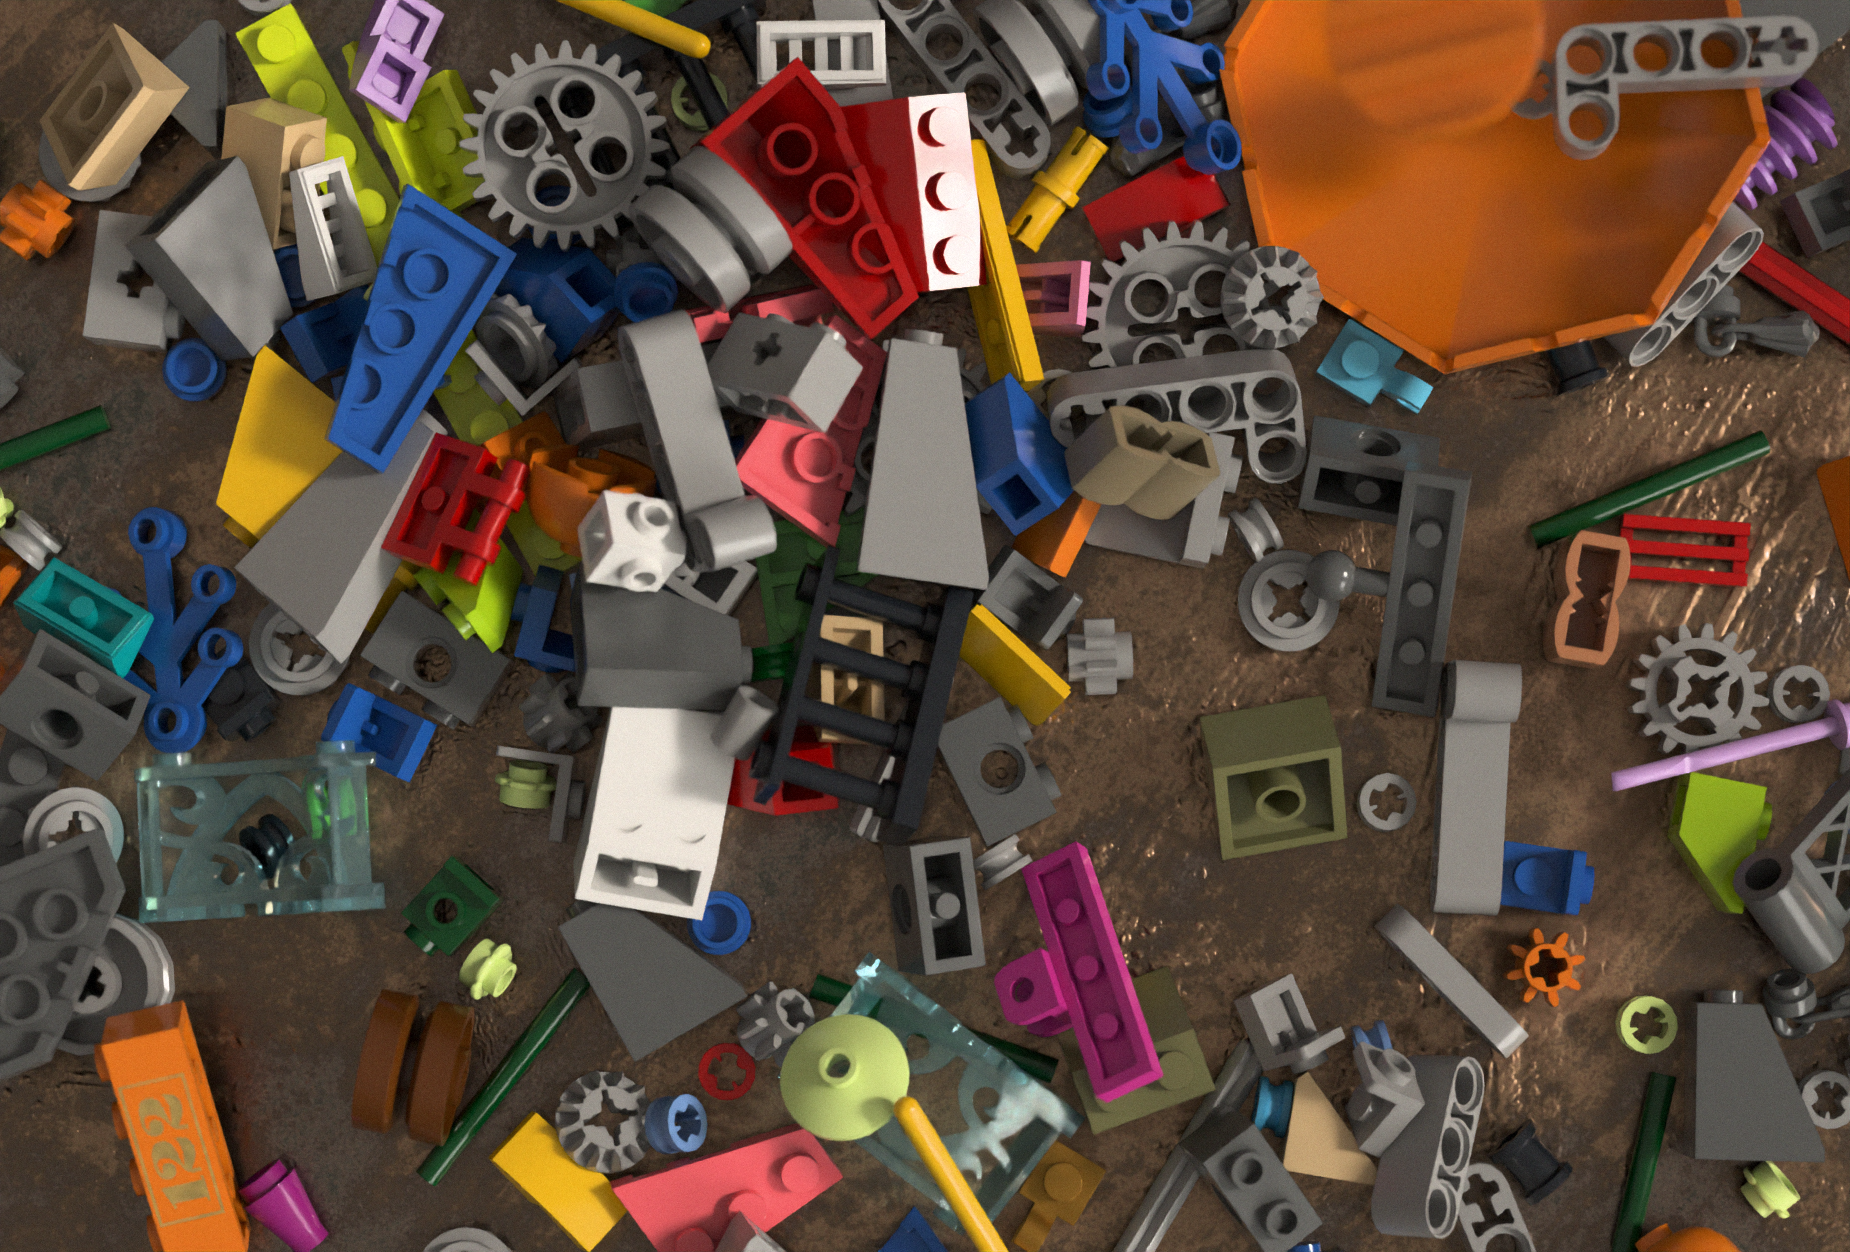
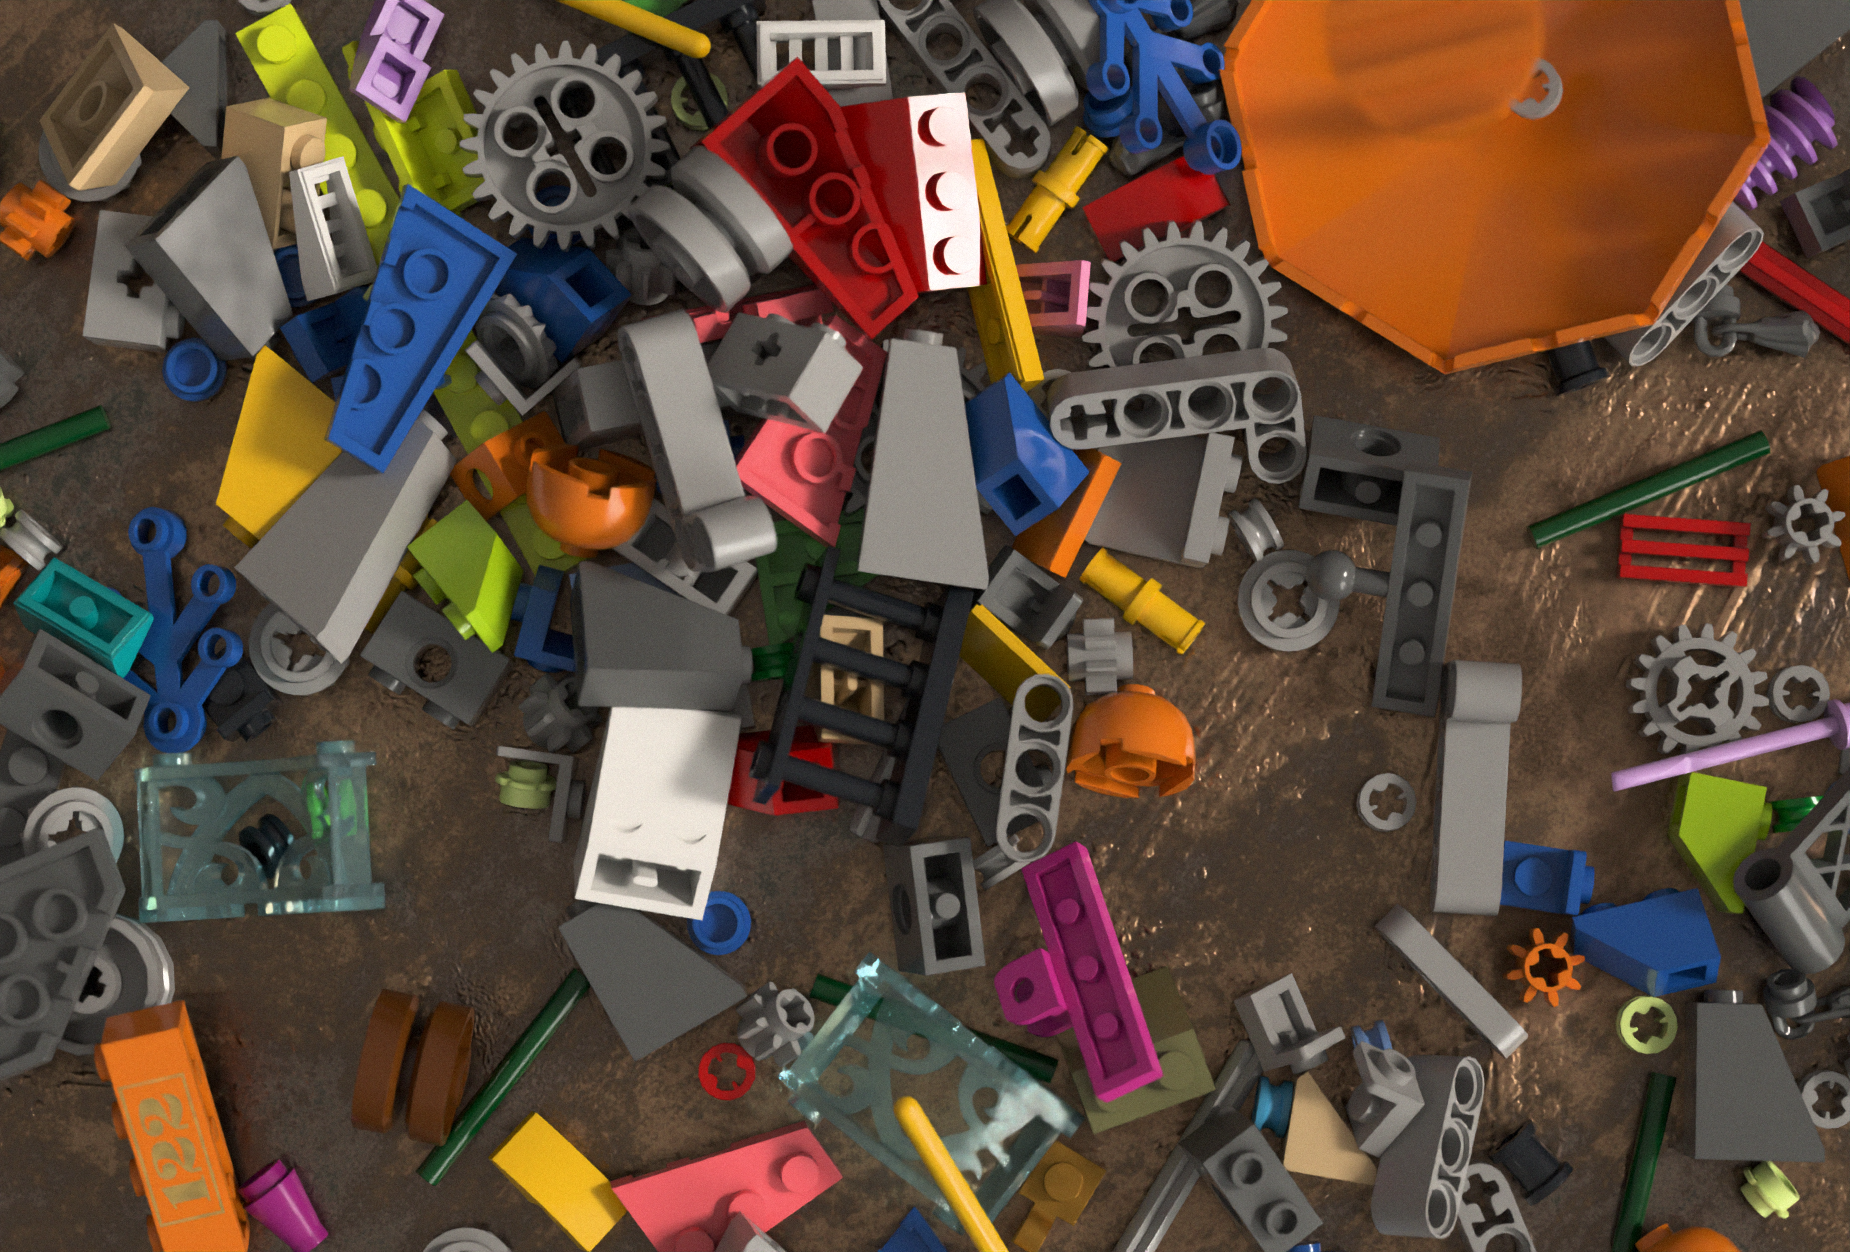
blue bracket [321,683,437,783] -> none
red plate [381,432,531,587] -> none
dark green brick [401,856,505,957] -> none
yellowish green plate [459,939,517,1000] -> none
light grey gear [555,1069,650,1173] -> none
white brick [577,490,687,592] -> none
blue plate [613,262,678,322] -> none
medium blue bush [644,1094,708,1154] -> none
light grey hinge [710,686,779,760] -> none
yellowish green dish [780,1014,909,1141] -> none
dark tan brick [1064,406,1221,520] -> none
olive slope [1199,695,1348,860] -> none
light grey gear [1221,246,1324,349] -> none
medium azure plate [1315,318,1433,415] -> none
nougat brick [1543,530,1631,669] -> none
light grey beam [1551,16,1818,160] -> none
none -> light grey beam [995,674,1073,862]
none -> orange cylinder [1066,684,1196,798]
none -> yellow pin [1079,548,1206,656]
none -> blue slope [1570,888,1721,997]
none -> light grey gear [1762,485,1845,565]
none -> green bush [1769,796,1824,833]

